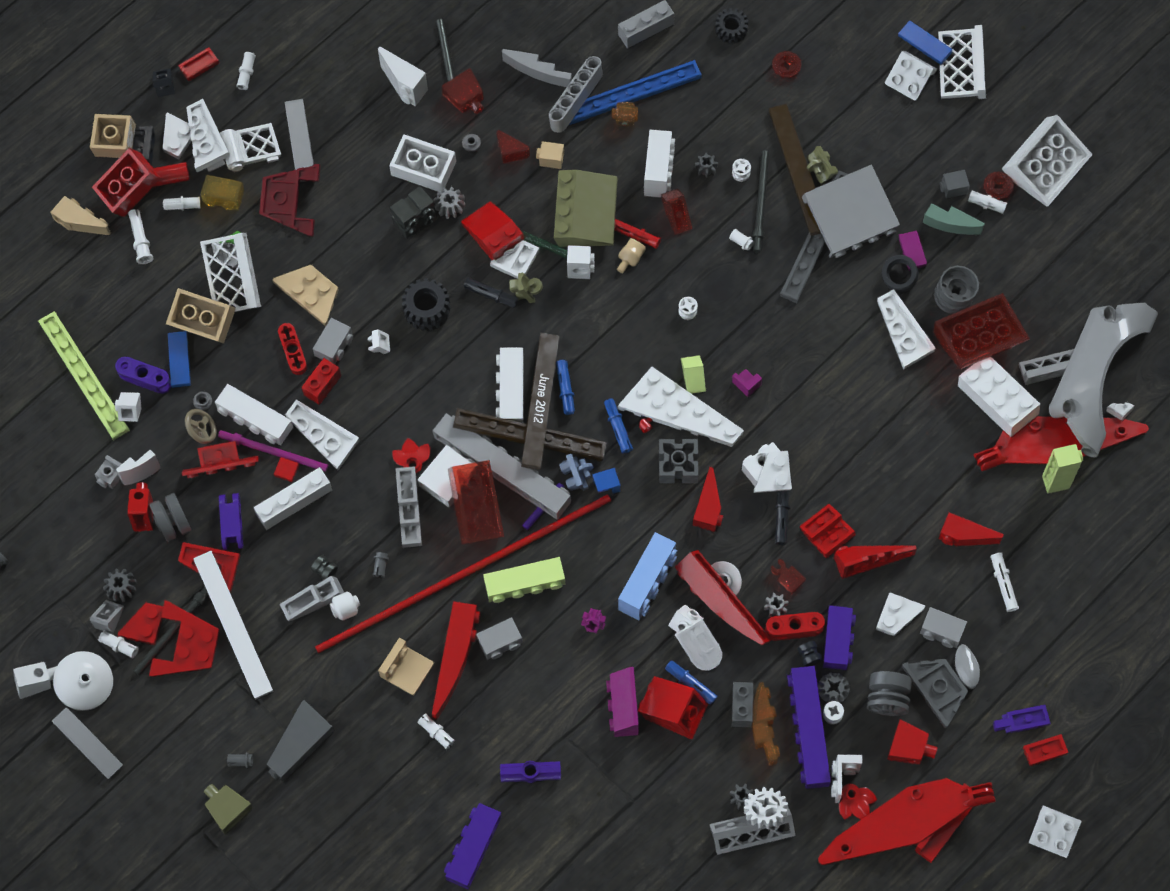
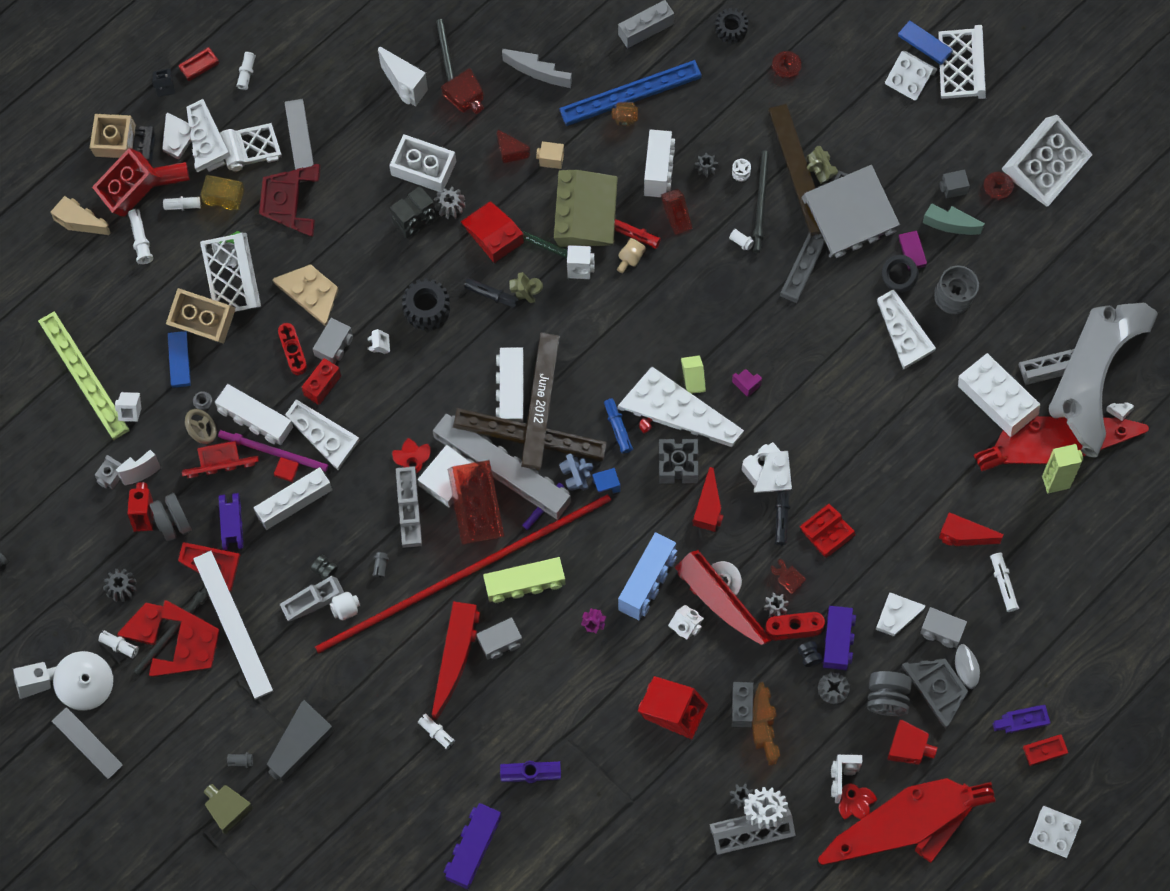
light grey slope [90,600,124,634] -> none
dark purple piece [115,357,171,394] -> none
tan bracket [378,638,434,696] -> none
flat silver plate [462,134,481,152] -> none
white wing [490,240,539,279] -> none
light grey beam [549,56,603,133] -> none
blue axle [555,360,575,415] -> none
magenta slope [606,667,638,737] -> none
blue axle [665,661,718,705] -> none
white window [675,618,722,670] -> none
white wheel [679,297,698,320] -> none
dark purple brick [787,666,831,789] -> none
white wheel [823,701,844,724] -> none
red wedge [834,545,917,579] -> none
clear red slope [934,293,1030,369] -> none
white pin [968,190,1007,214] -> none

